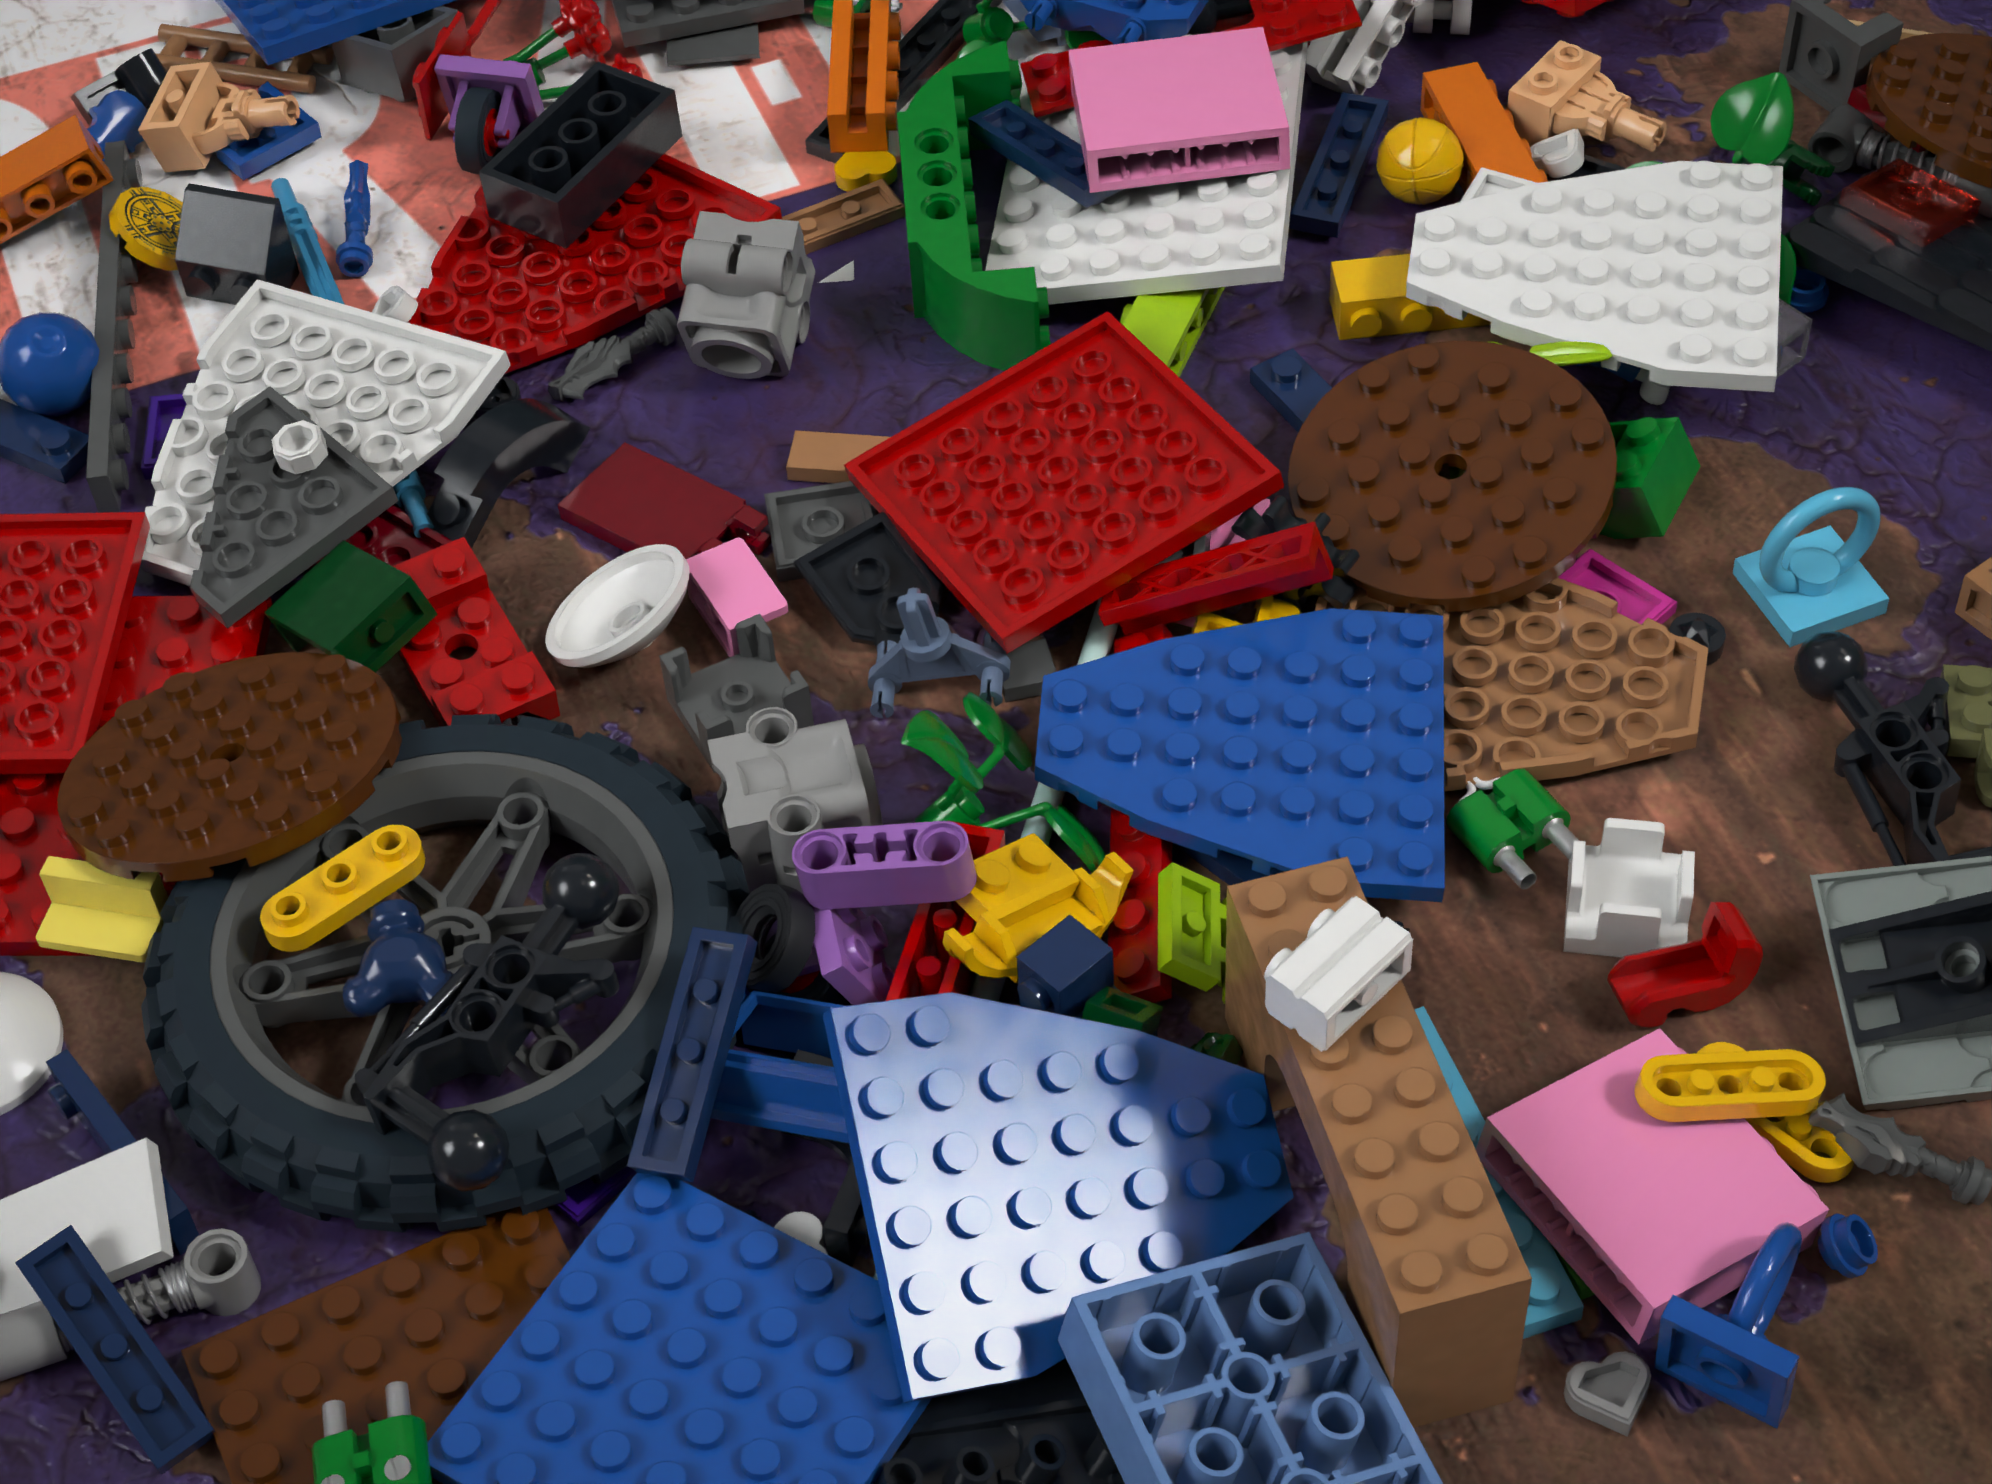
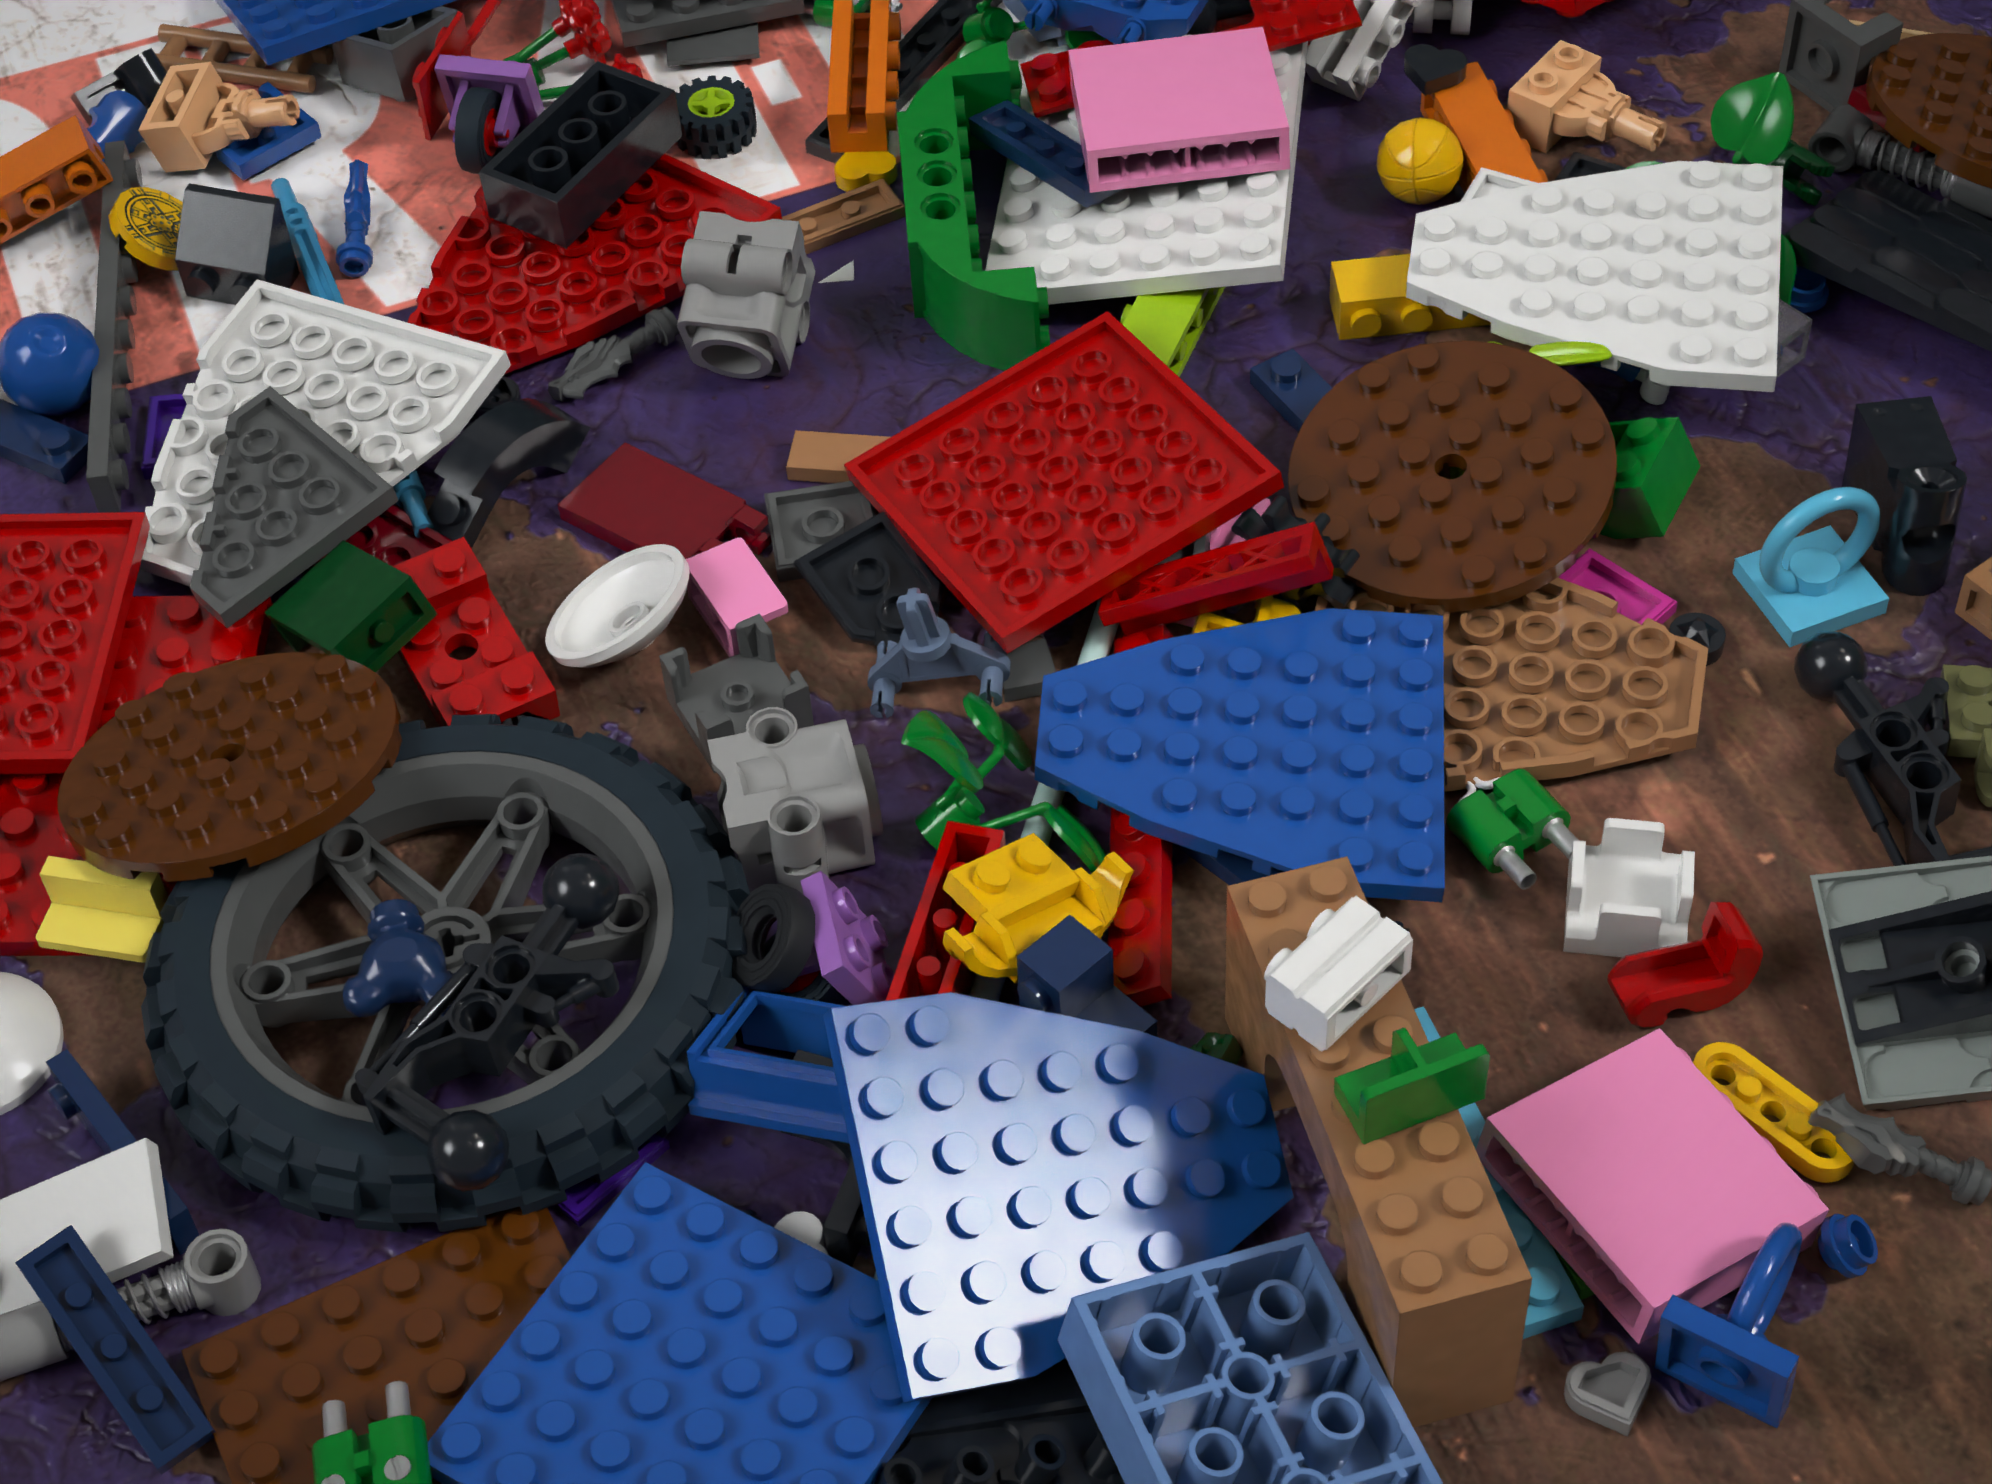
yellow plate [260,825,425,952] -> none
white tile [271,420,328,474] -> none
white tile [372,286,418,322] -> none
dark blue plate [627,927,758,1182] -> none
medium lavender beam [792,821,977,910] -> none
dark green plate [1082,986,1163,1035] -> none
lime plate [1158,862,1227,1004] -> none
dark blue plate [1290,92,1389,238] -> none
white tile [1530,128,1584,178] -> none
yellow plate [1634,1049,1826,1122] -> none
clear red tile [1838,158,1982,247] -> none
none -> black wheel [675,75,757,159]
none -> green panel [1334,1027,1490,1145]
none -> black tile [1404,44,1467,96]
none -> black piece [1842,396,1967,596]

